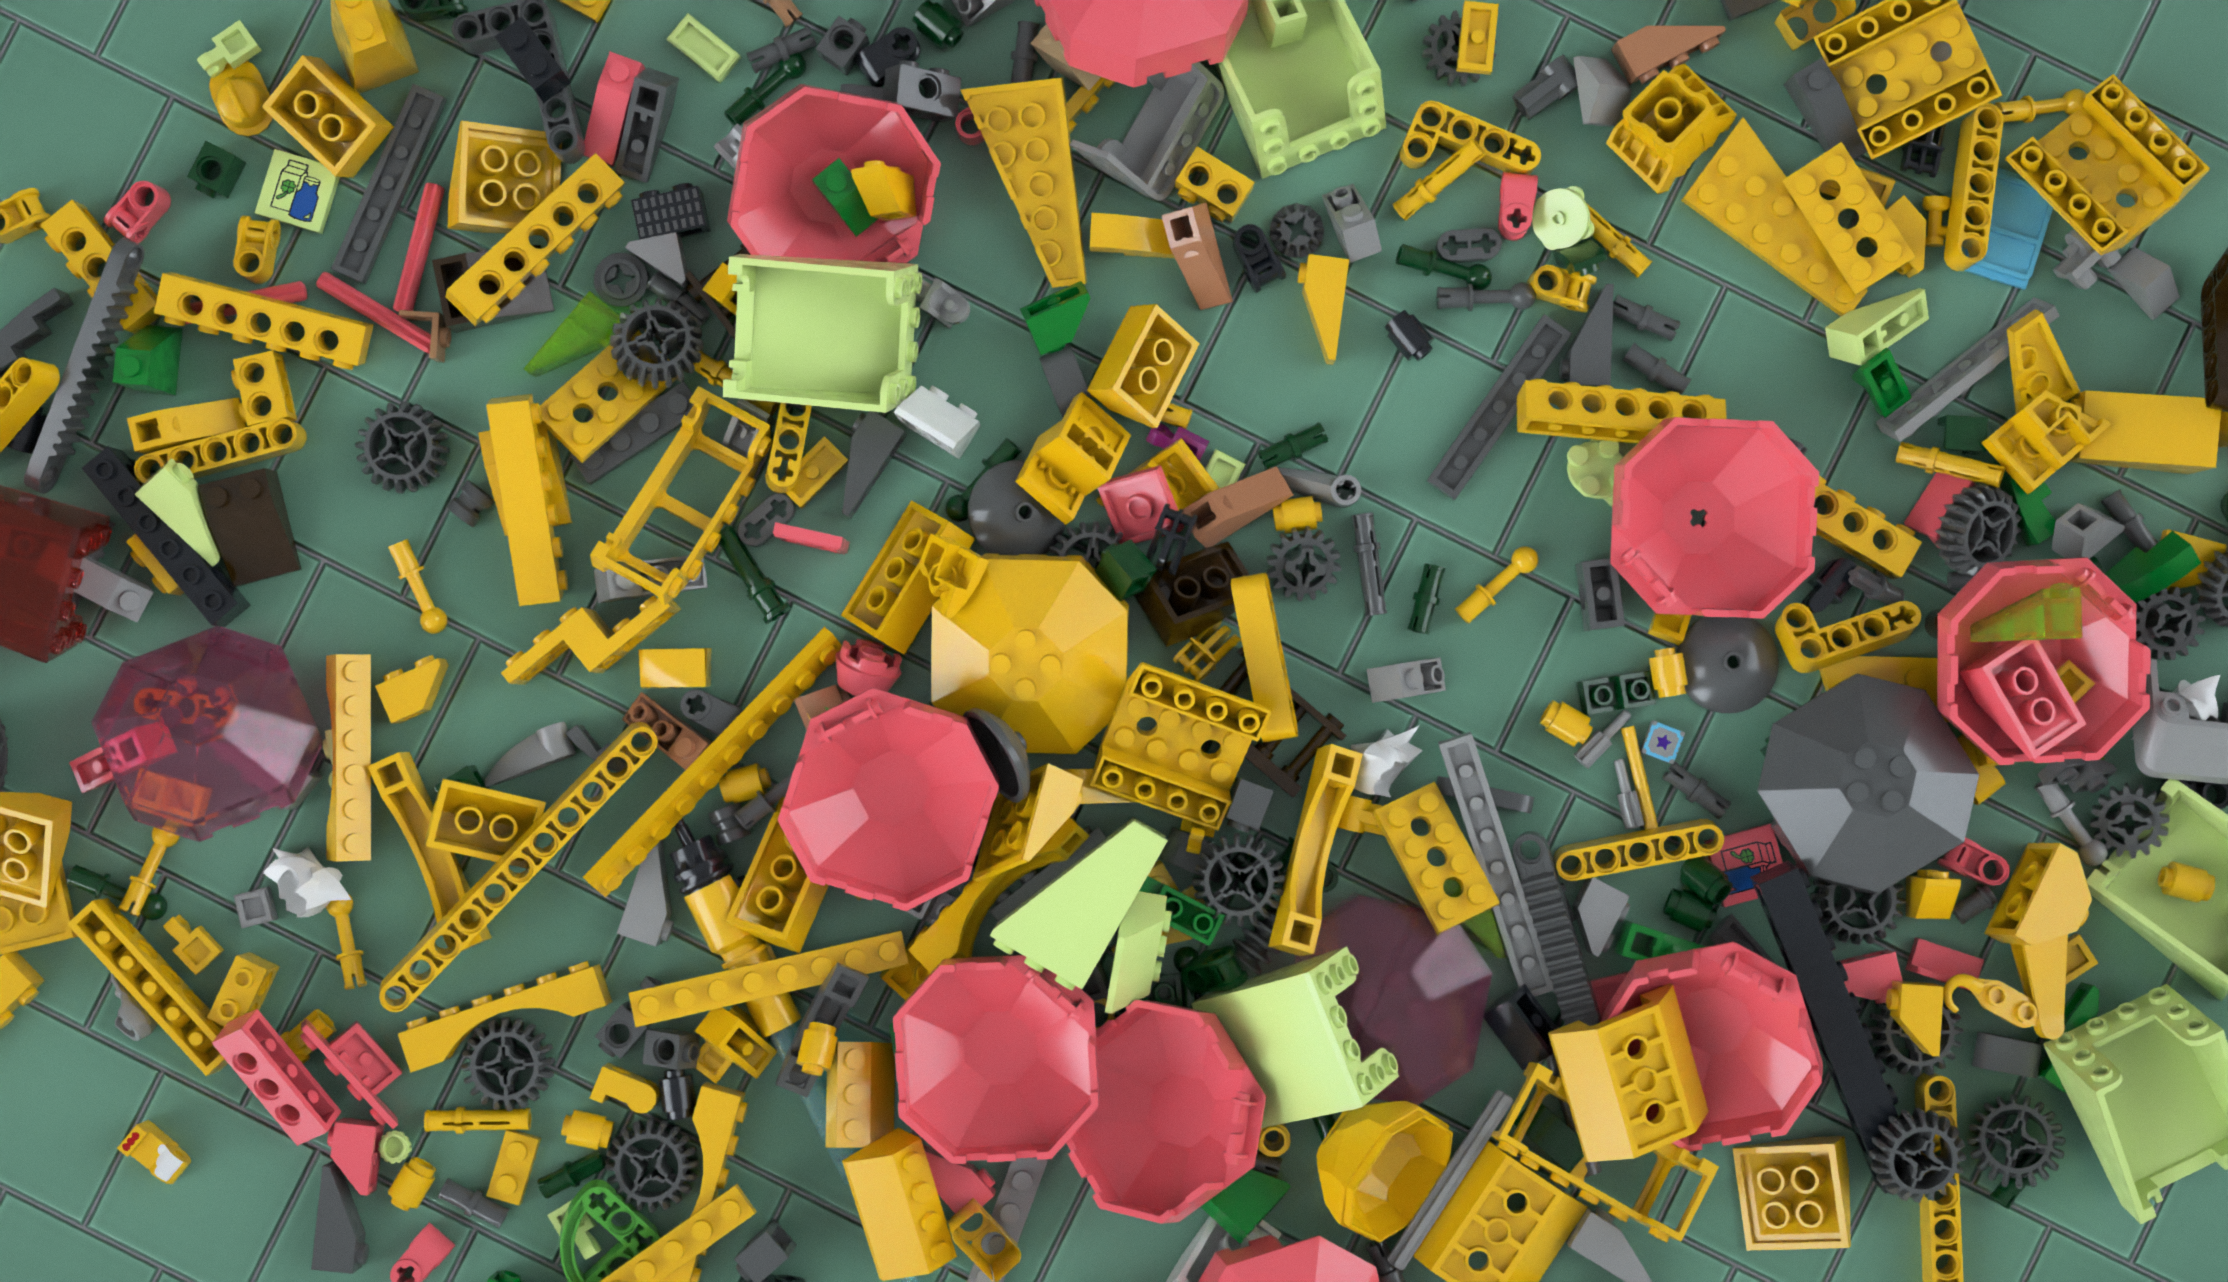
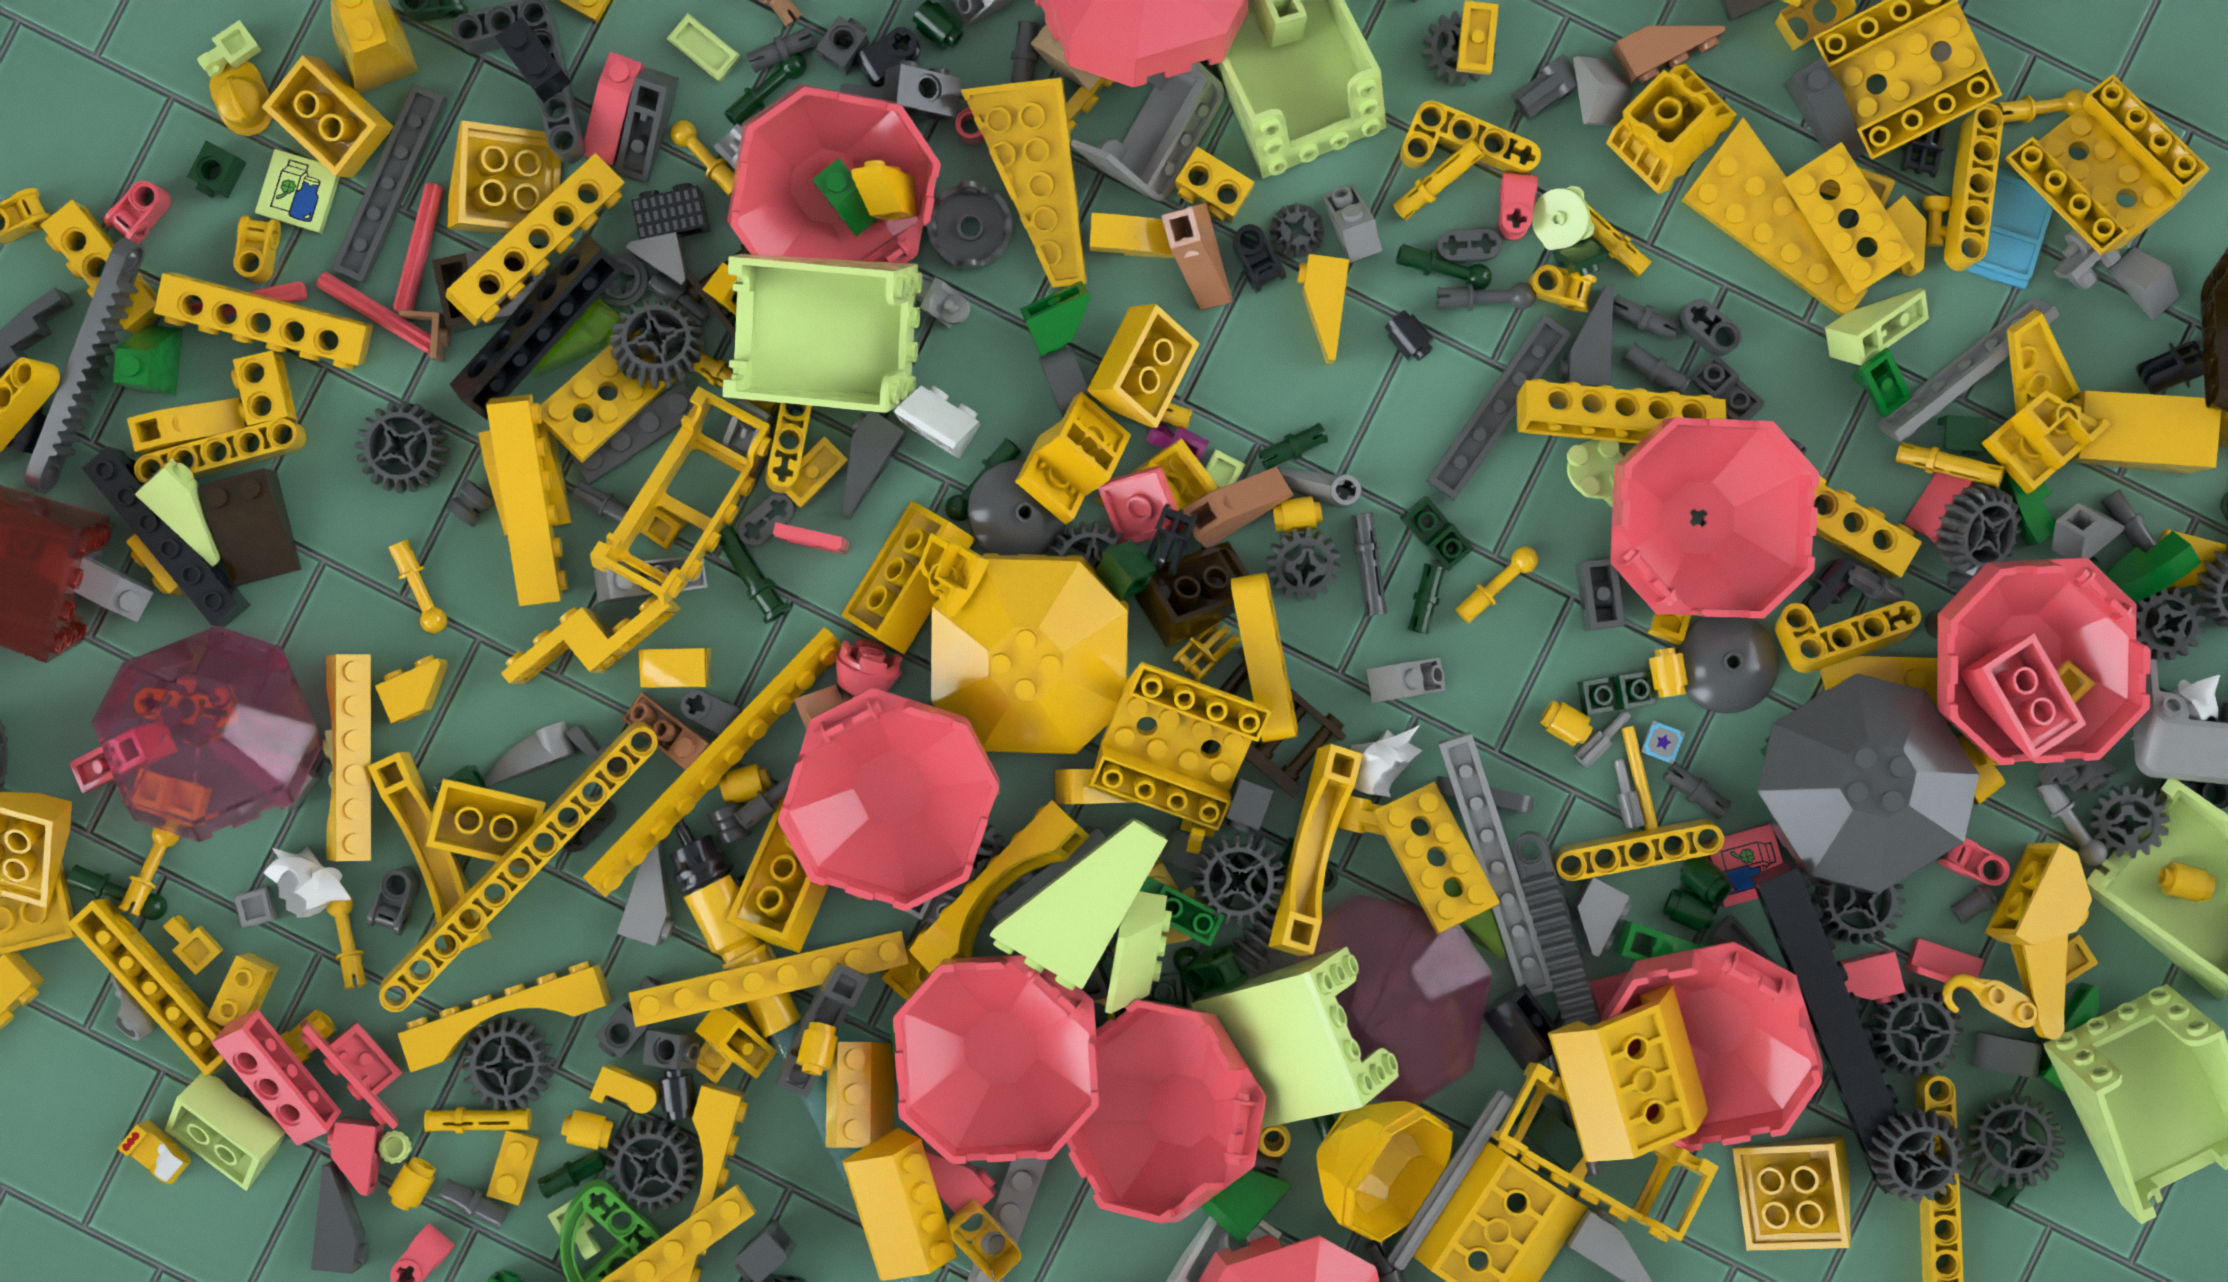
dark grey dish [963,708,1030,803] -> none
yellow slope [972,763,1083,882] -> none
yellow slope [1886,981,1944,1057] -> none
yellow slope [1906,869,1961,919] -> none
clear neon green slope [1970,583,2083,642] -> none
none -> yellowish green slope [165,1072,286,1191]
none -> dark grey piece [367,867,420,936]
none -> black brick [449,233,624,420]
none -> black beam [563,799,616,852]
none -> dark grey axle [572,481,630,524]
none -> yellow slope [640,508,688,551]
none -> yellow pin [670,120,735,198]
none -> dark grey plate [927,181,1013,270]
none -> dark green slope [1400,496,1474,571]
none -> dark grey beam [1677,299,1742,356]
none -> dark grey slope [1690,354,1764,420]
none -> black arm [2136,341,2204,394]

